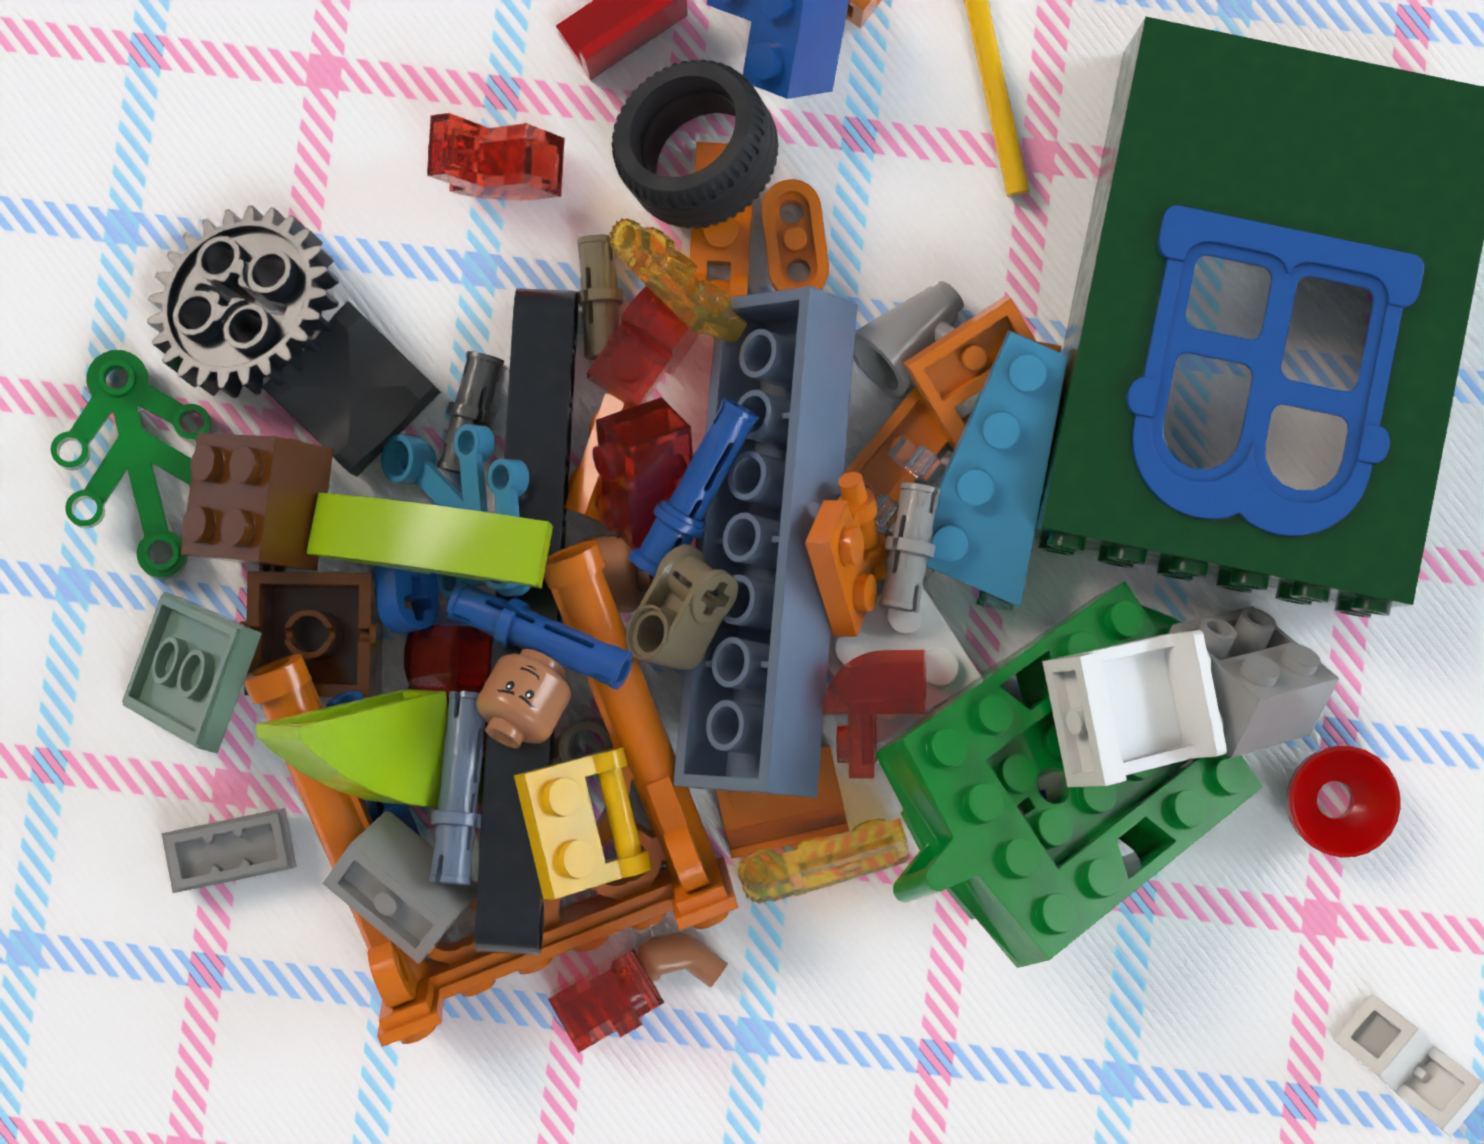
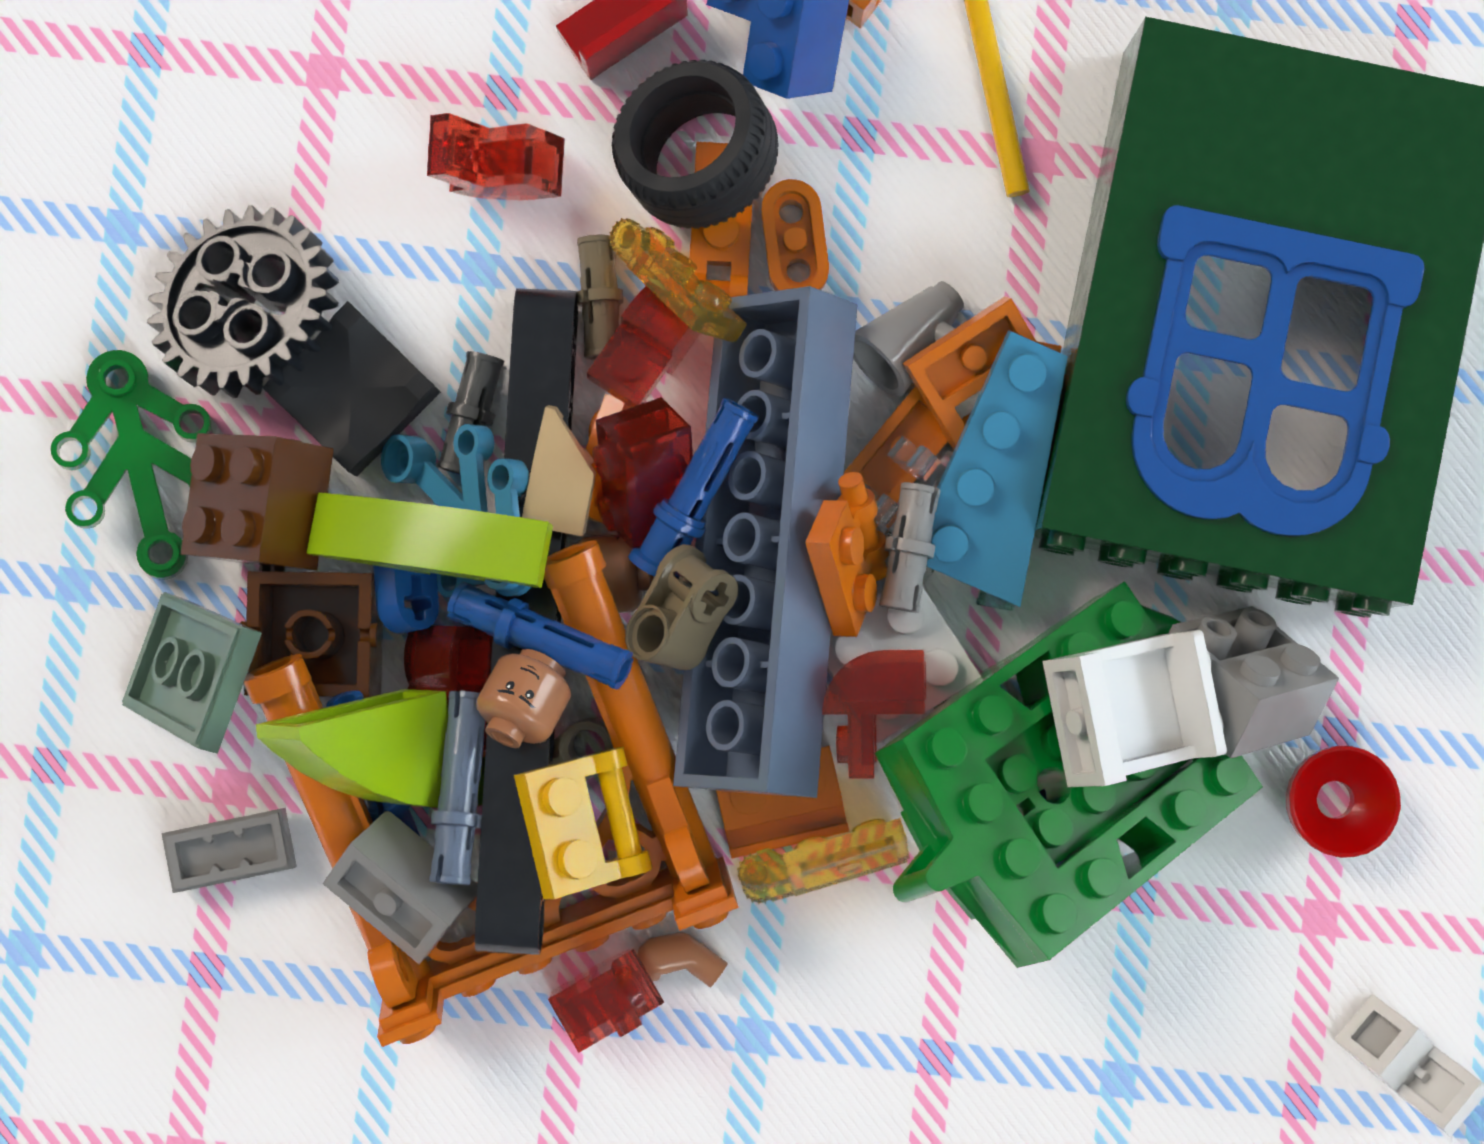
none -> tan slope [522,405,596,537]

